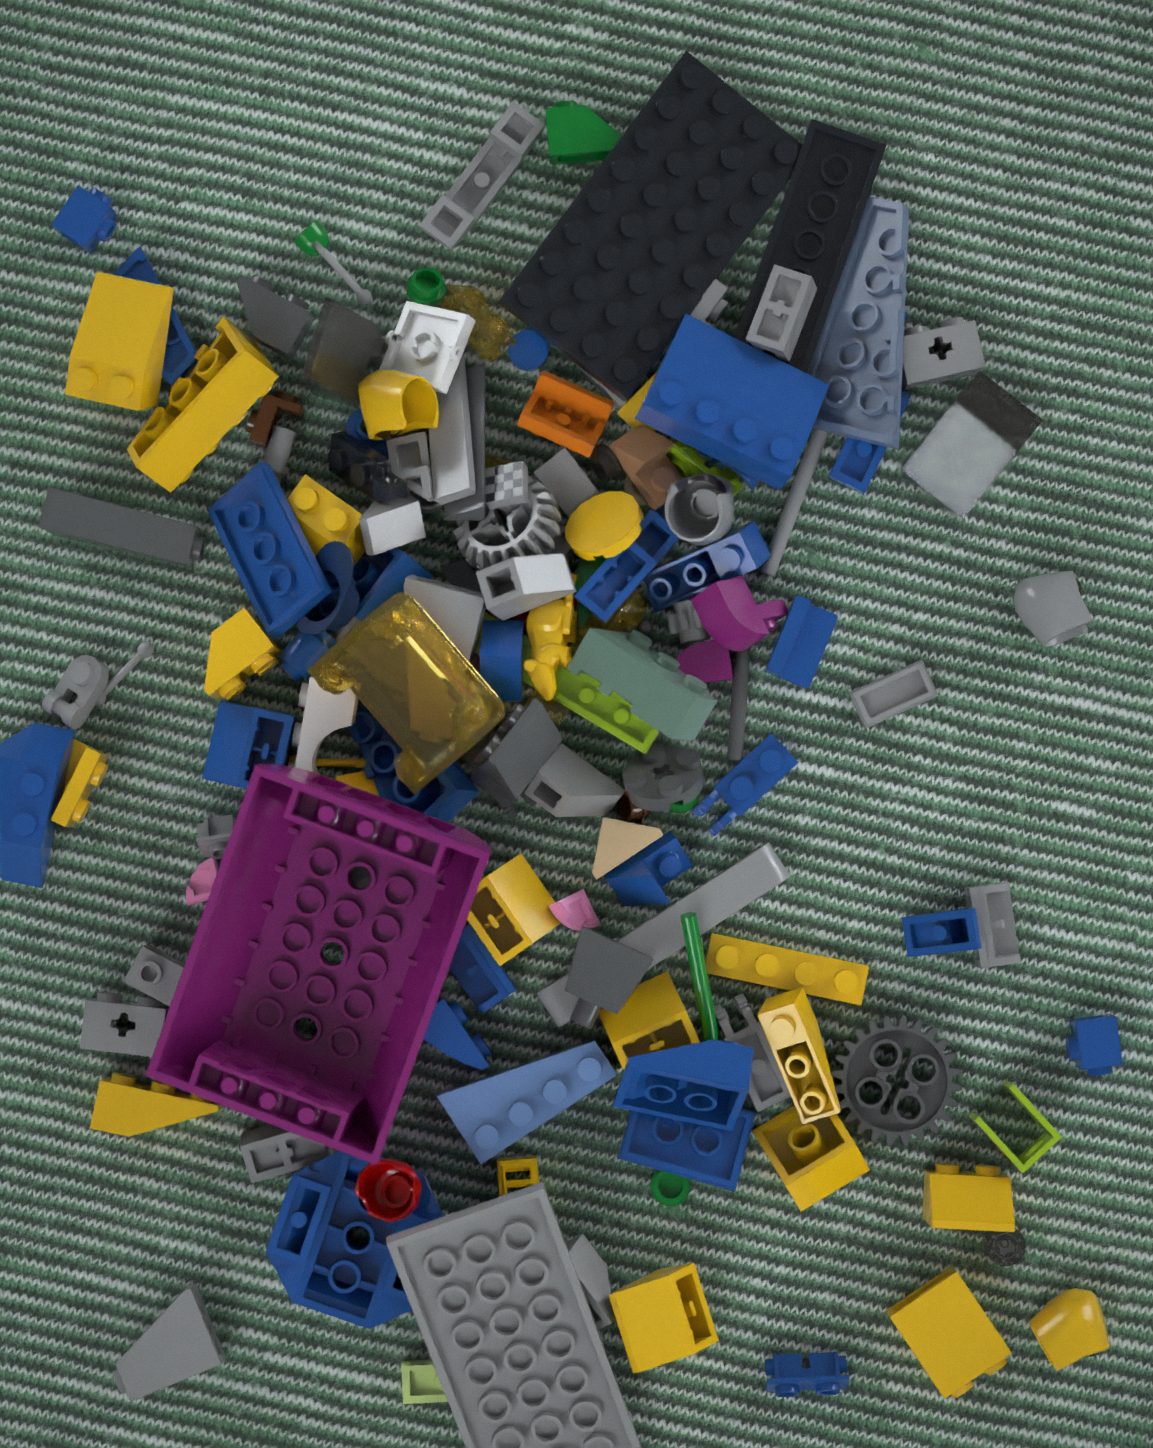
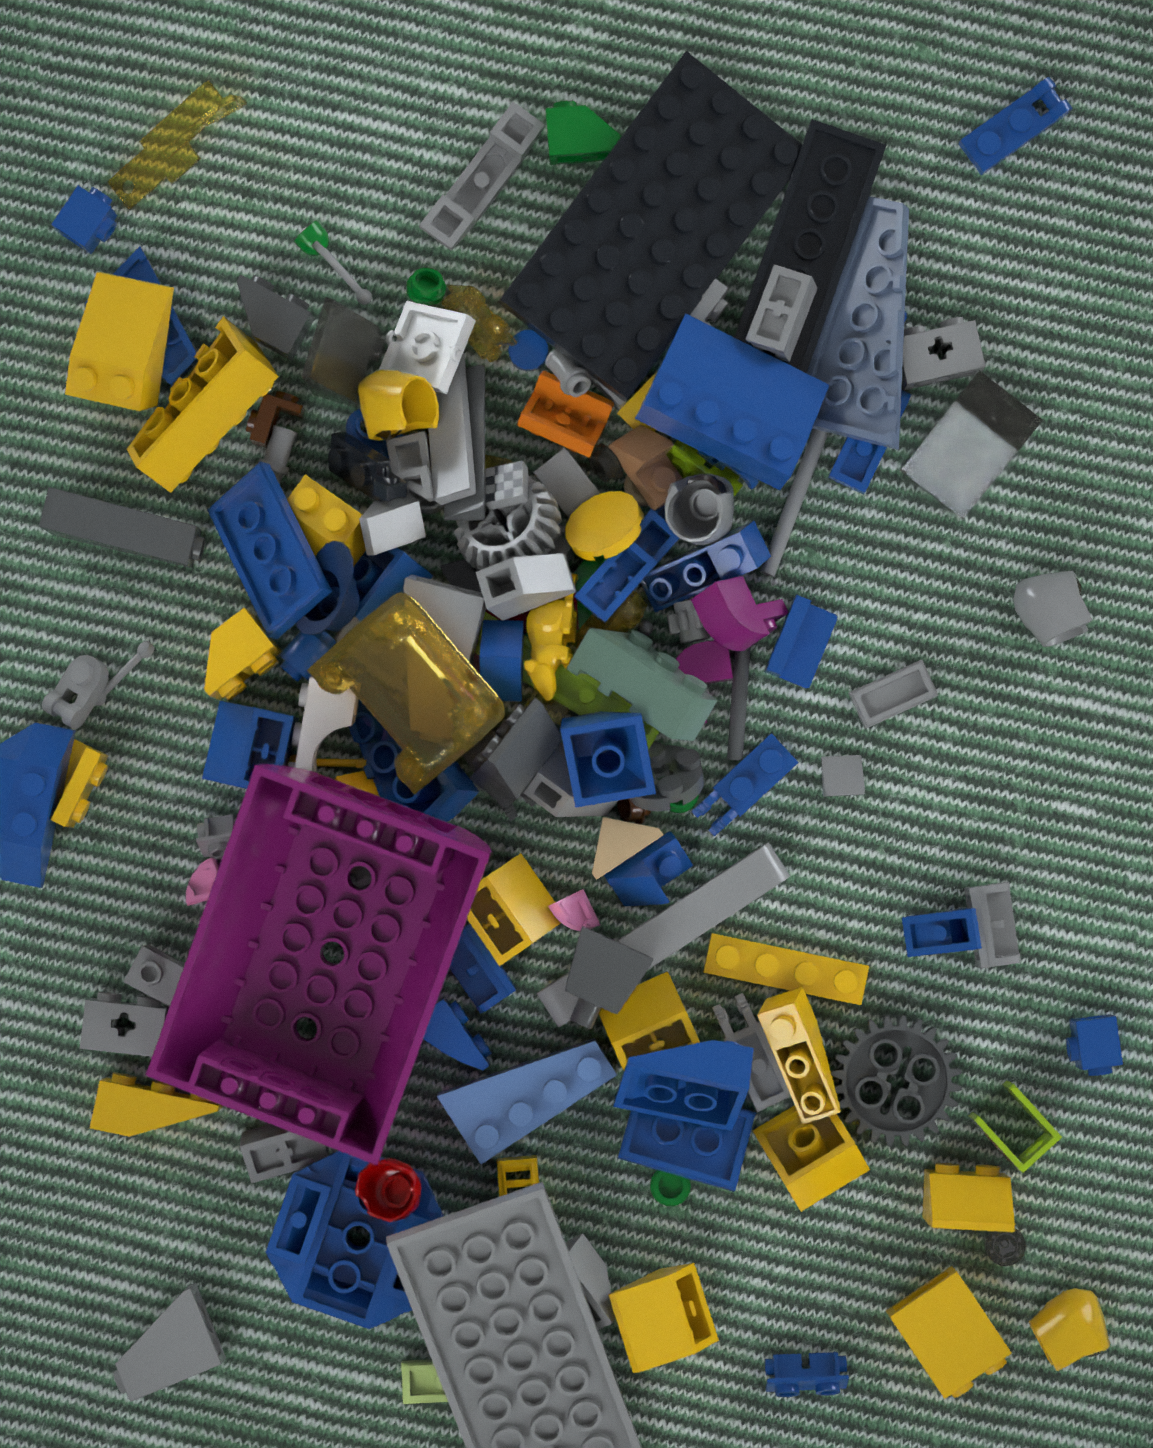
green bar [680,912,720,1042] -> none
none -> clear yellow piece [107,81,247,210]
none -> light grey pin [545,349,591,397]
none -> blue slope [560,711,656,808]
none -> light grey slope [821,755,865,797]
none -> blue plate [958,76,1073,176]

